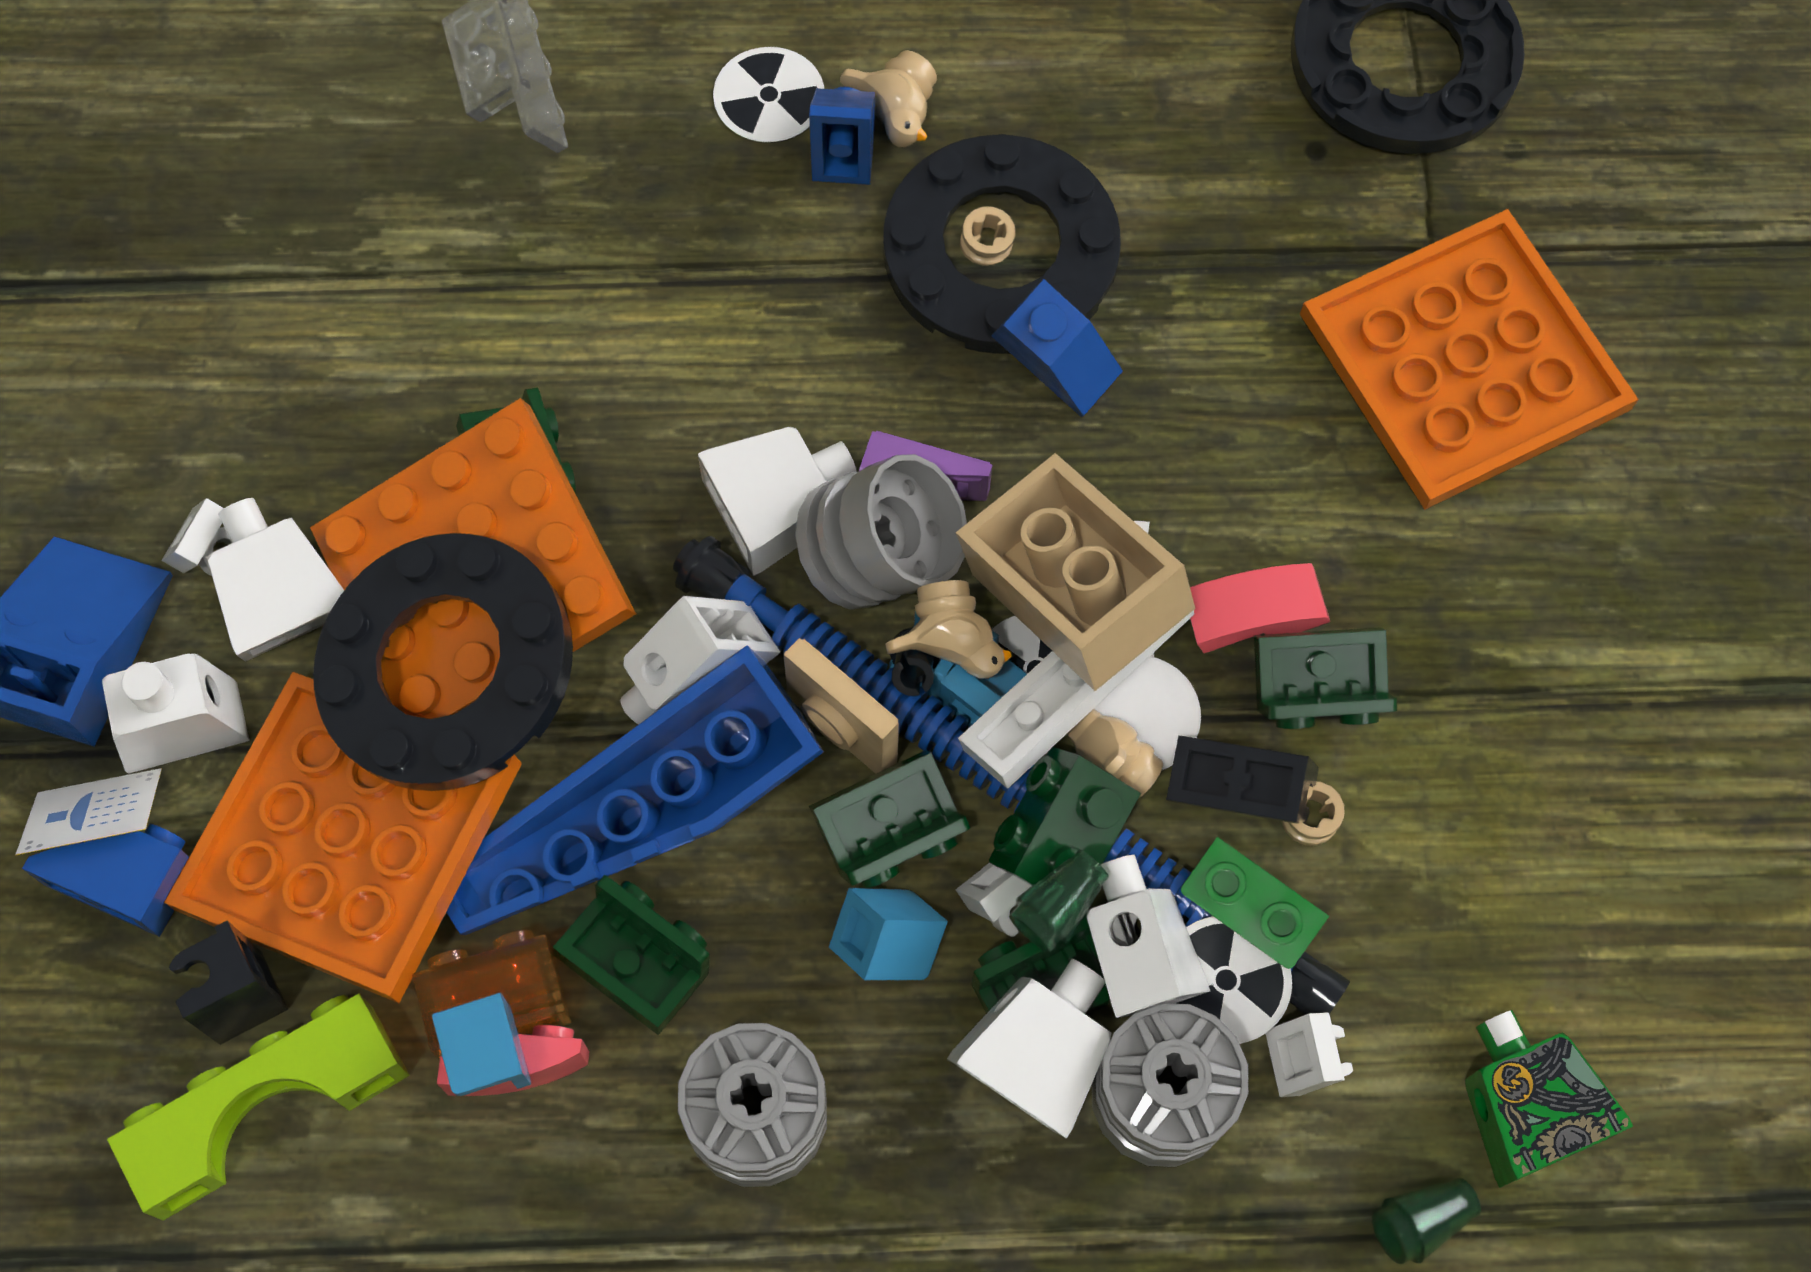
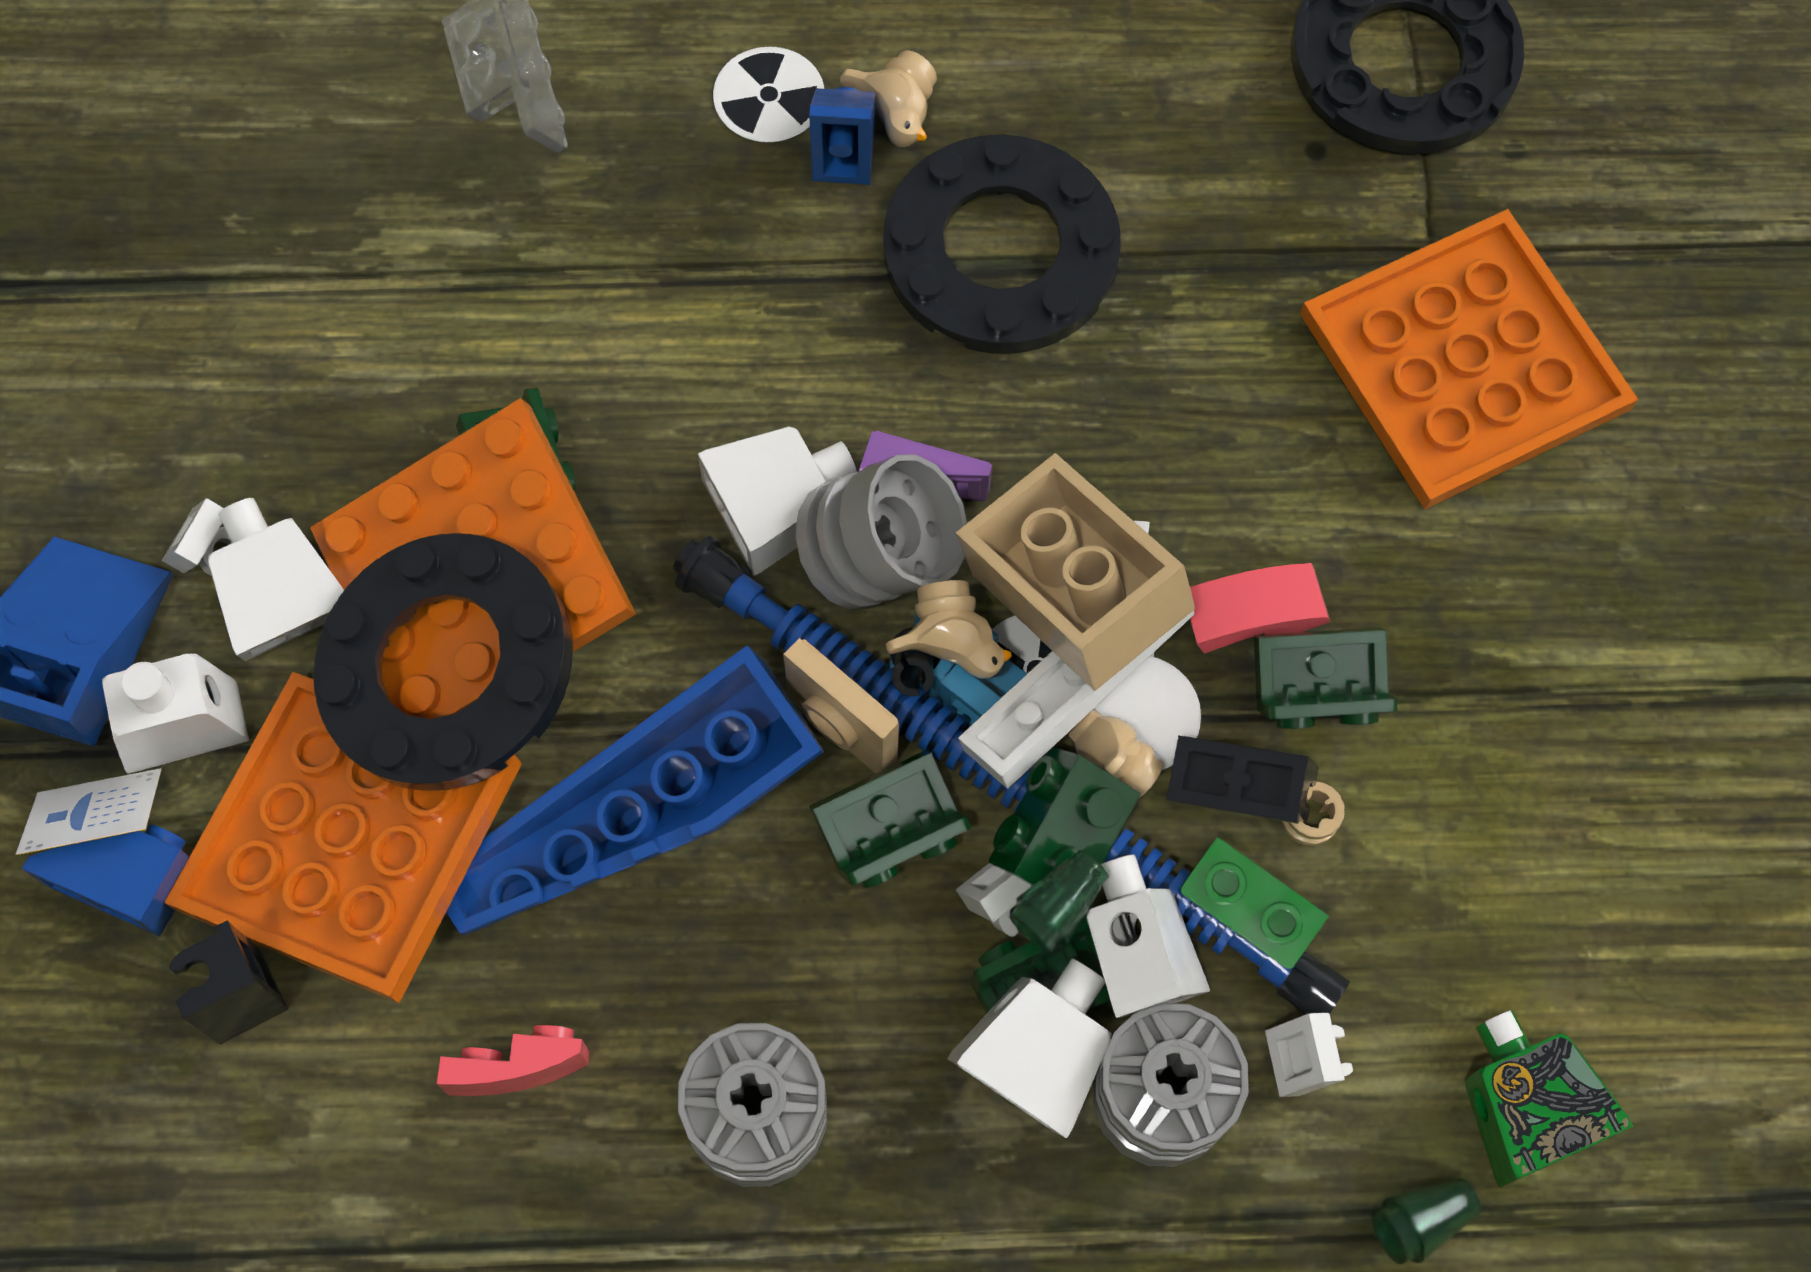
lime arch [107,993,410,1221] -> none
clear orange brick [412,930,572,1061] -> none
dark azure panel [431,993,531,1096] -> none
dark green bracket [553,875,710,1035] -> none
white torso [620,596,780,725] -> none
dark azure panel [829,888,948,980] -> none
tan bush [960,207,1016,266] -> none
blue slope [992,279,1123,417] -> none
sticker [1175,916,1292,1044] -> none

